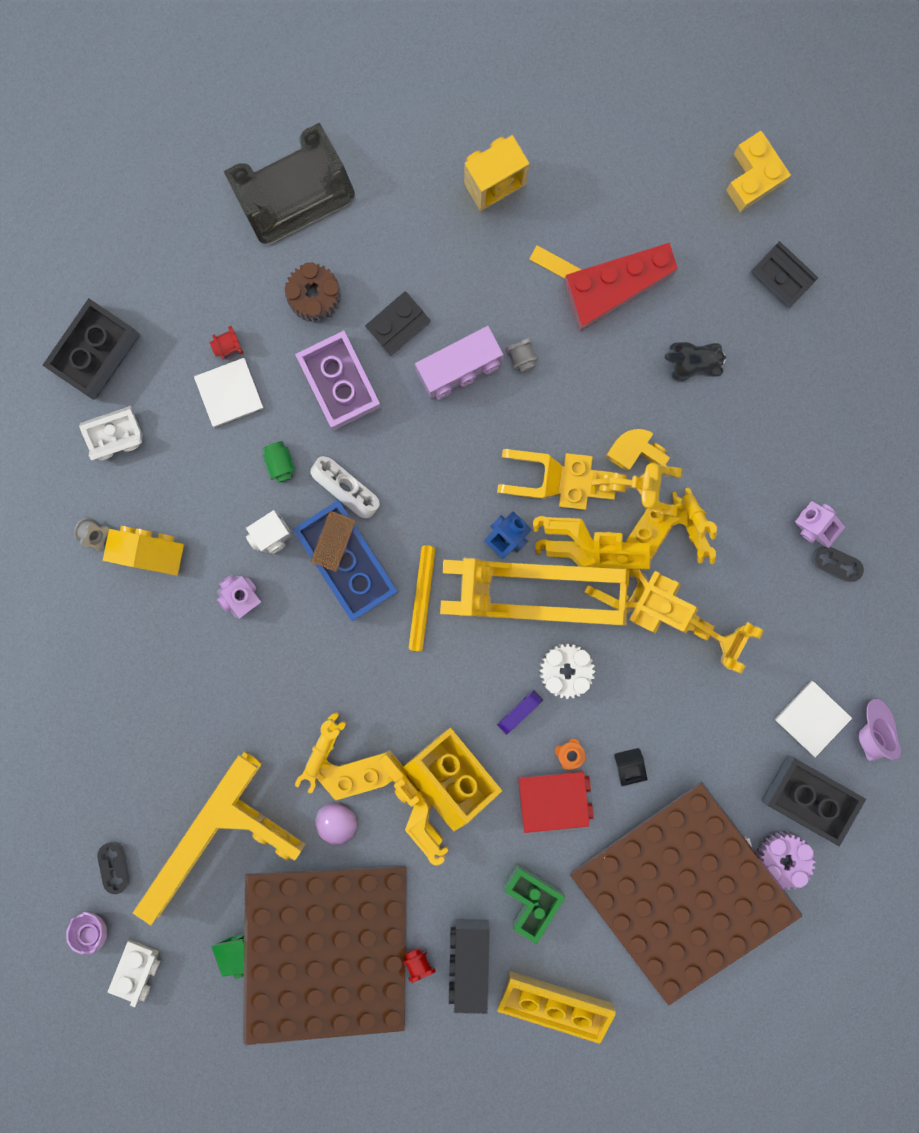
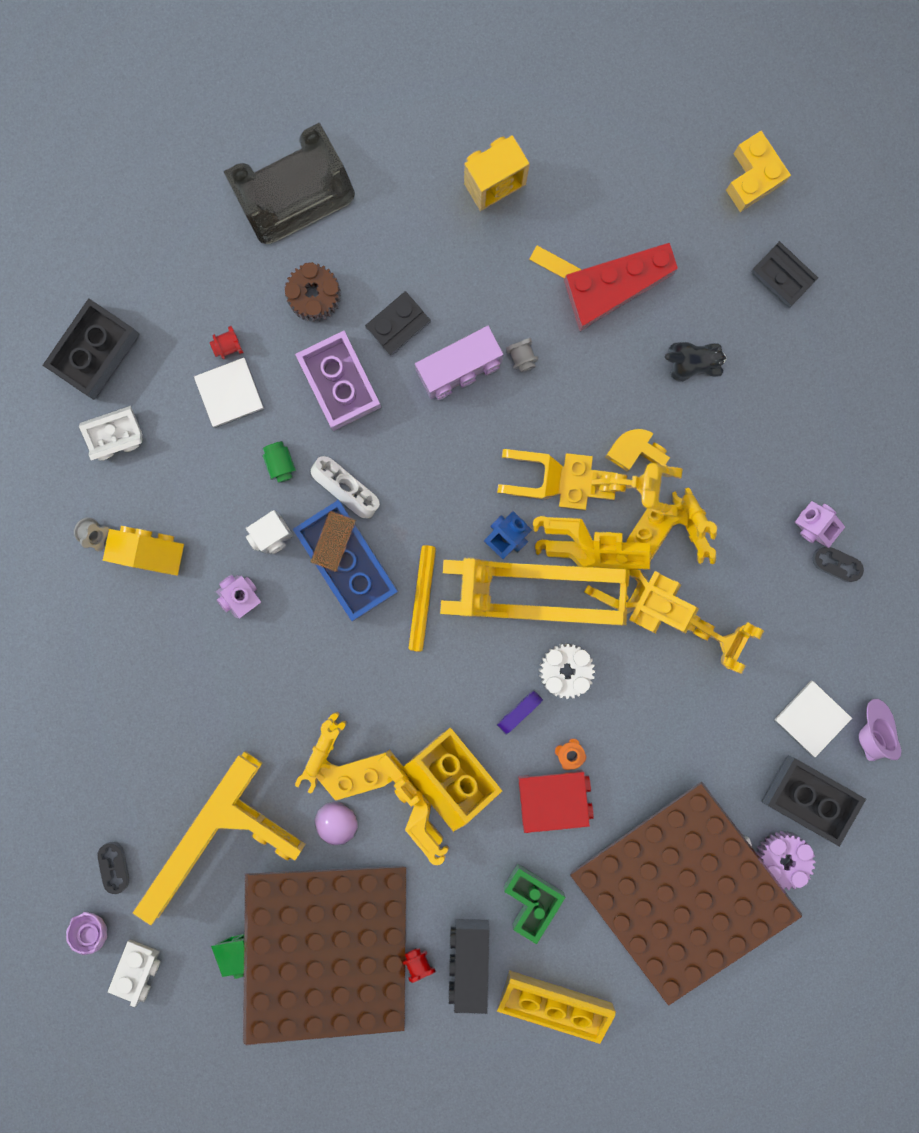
black slope [614,748,648,787] -> none

